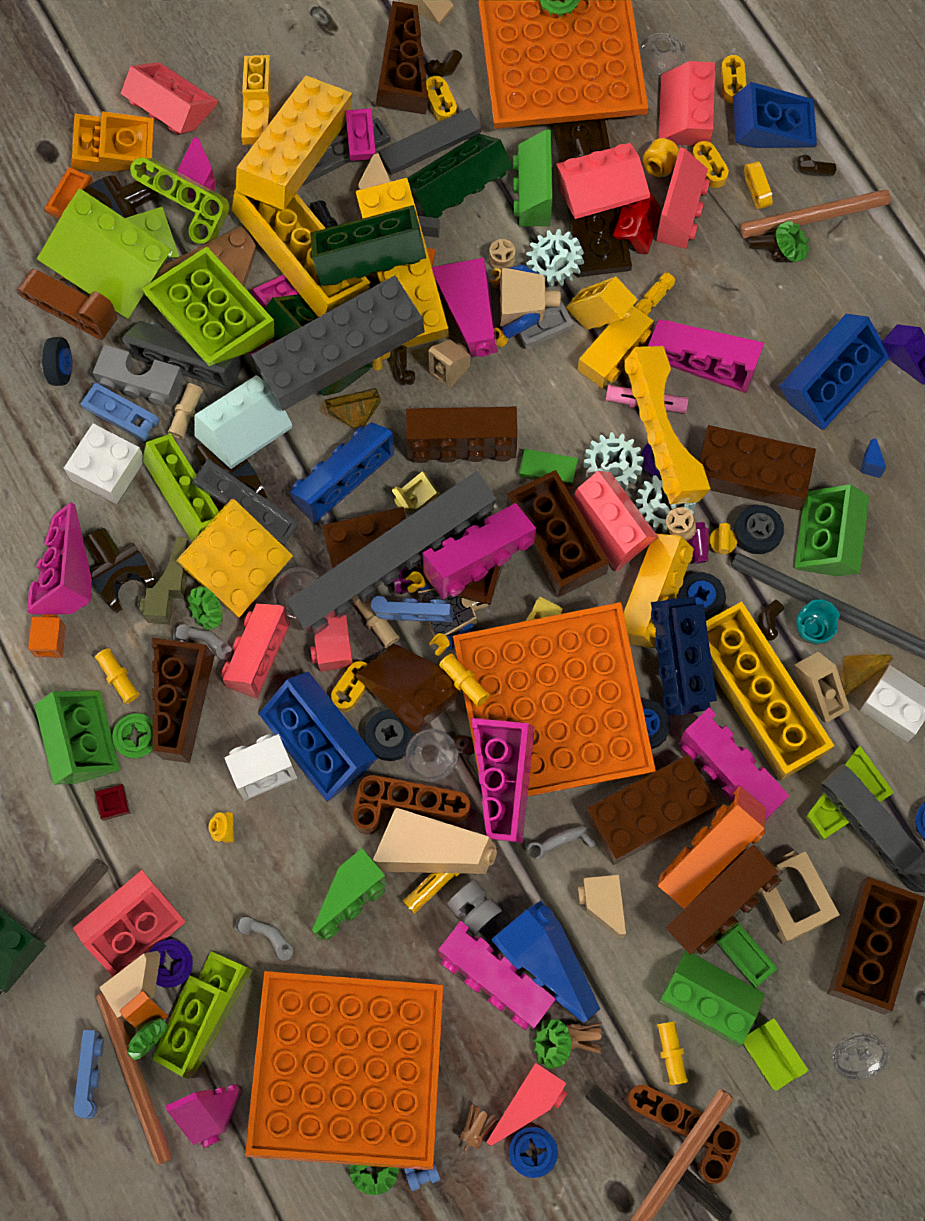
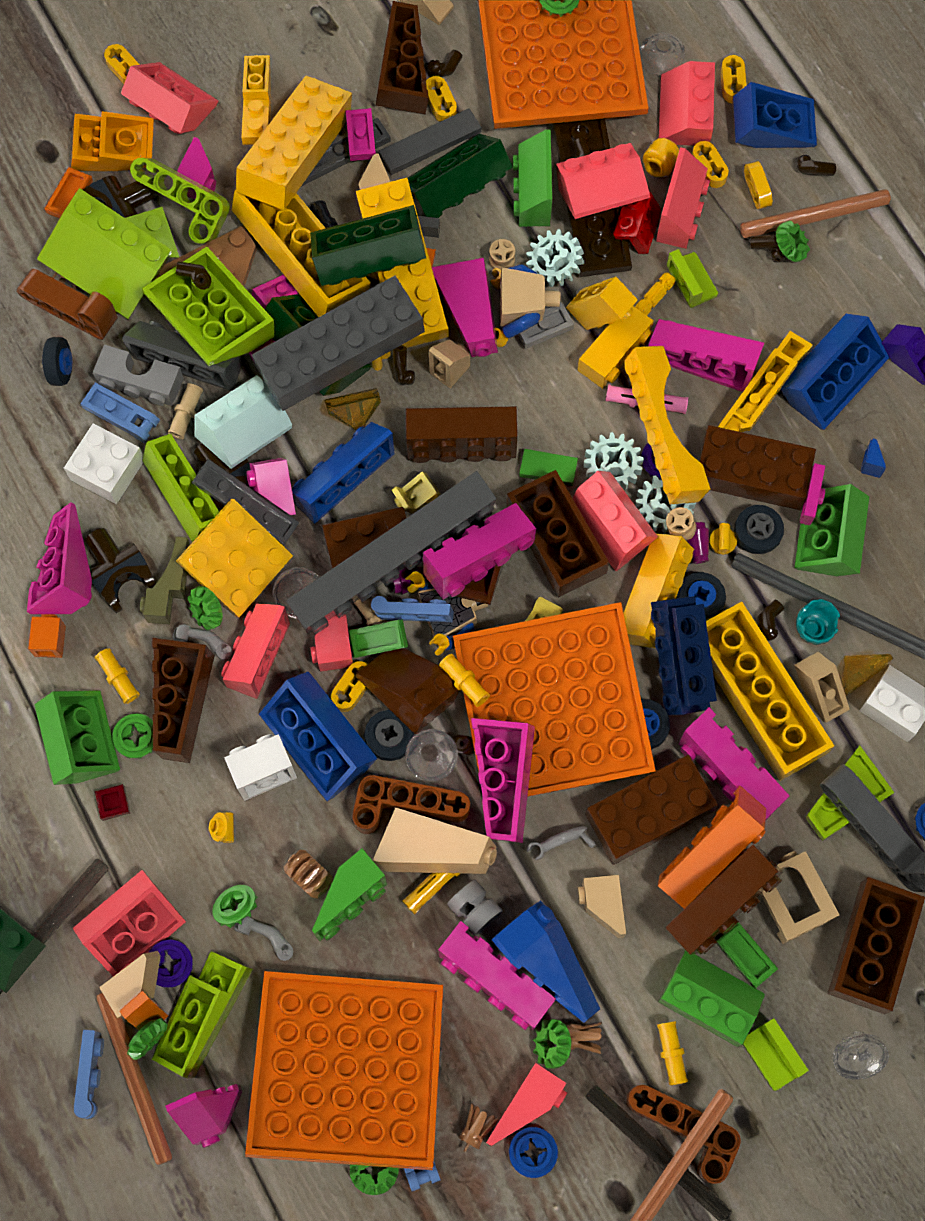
none -> yellow beam [104,44,140,84]
none -> dark brown arm [176,261,212,290]
none -> bright green gear [212,885,258,928]
none -> slope [246,458,296,515]
none -> medium nougat gear [284,849,333,899]
none -> bright green tile [349,619,408,658]
none -> lime panel [667,249,718,308]
none -> yellow wedge [718,331,813,432]
none -> dark pink plate [799,463,826,525]

